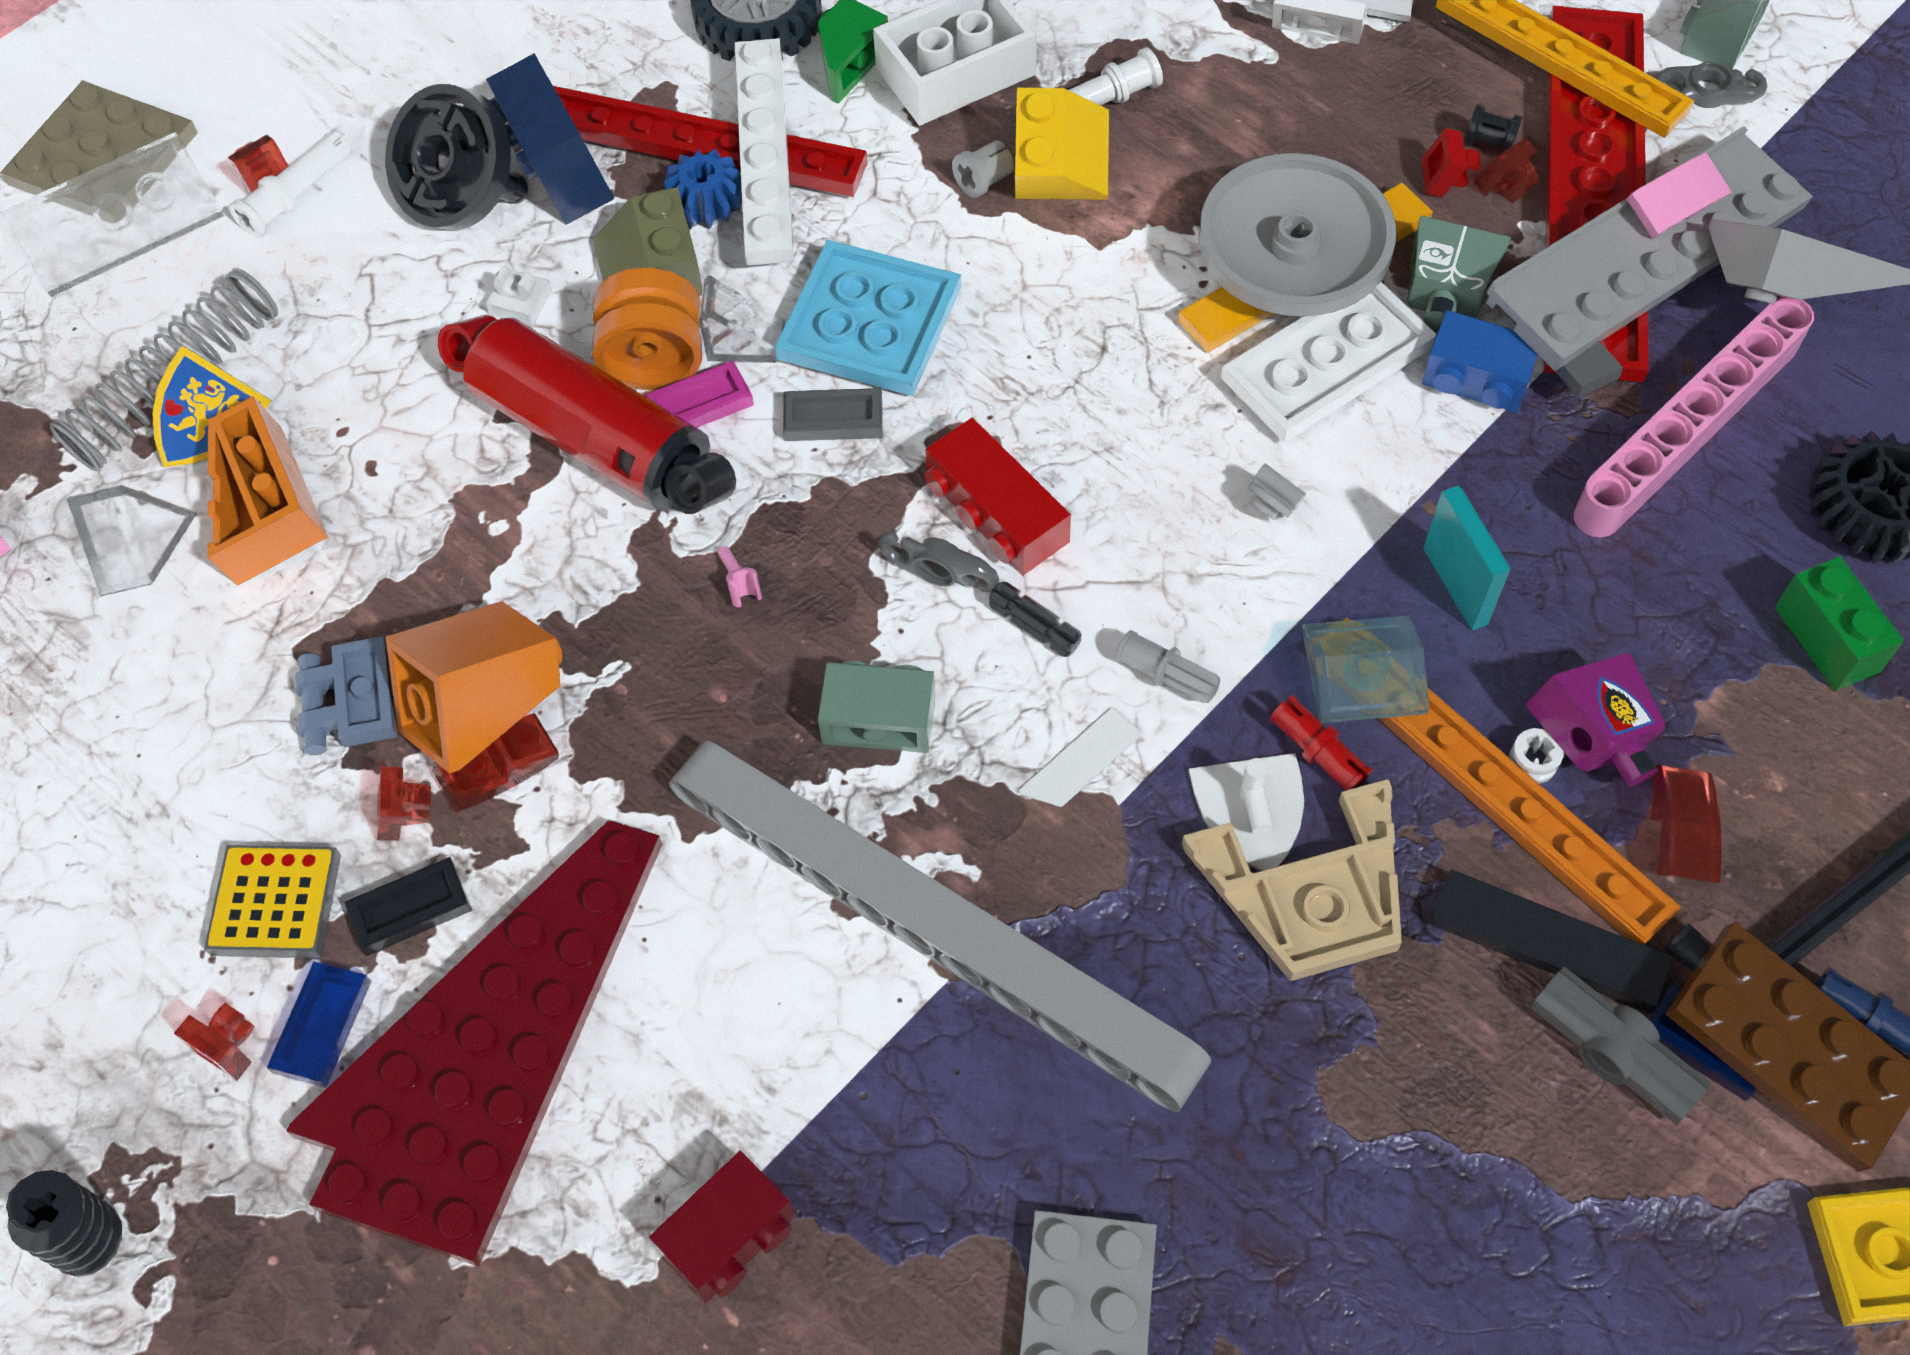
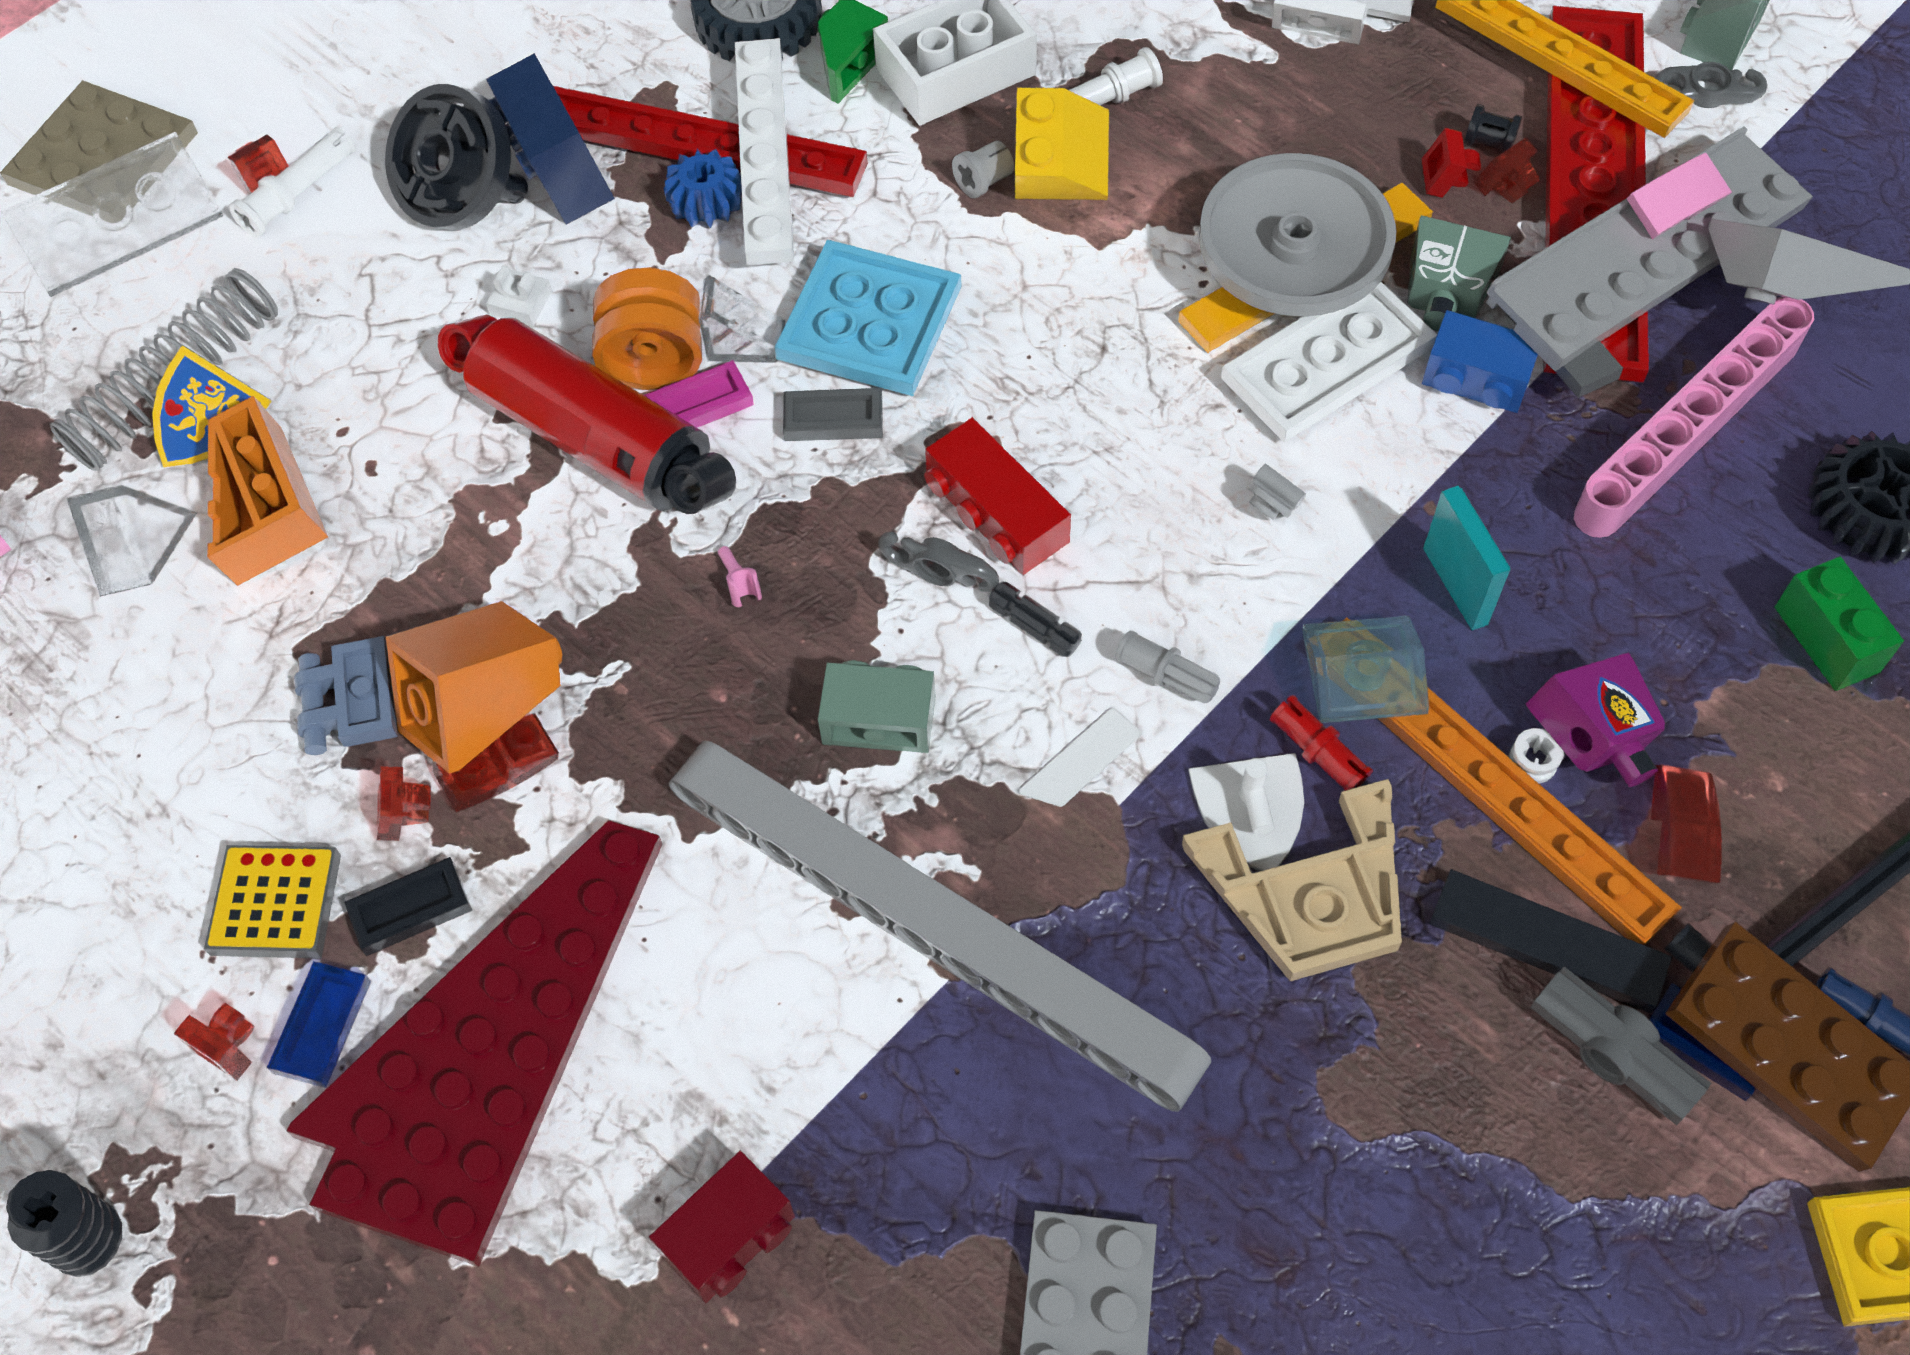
olive slope [593,187,704,296] -> none

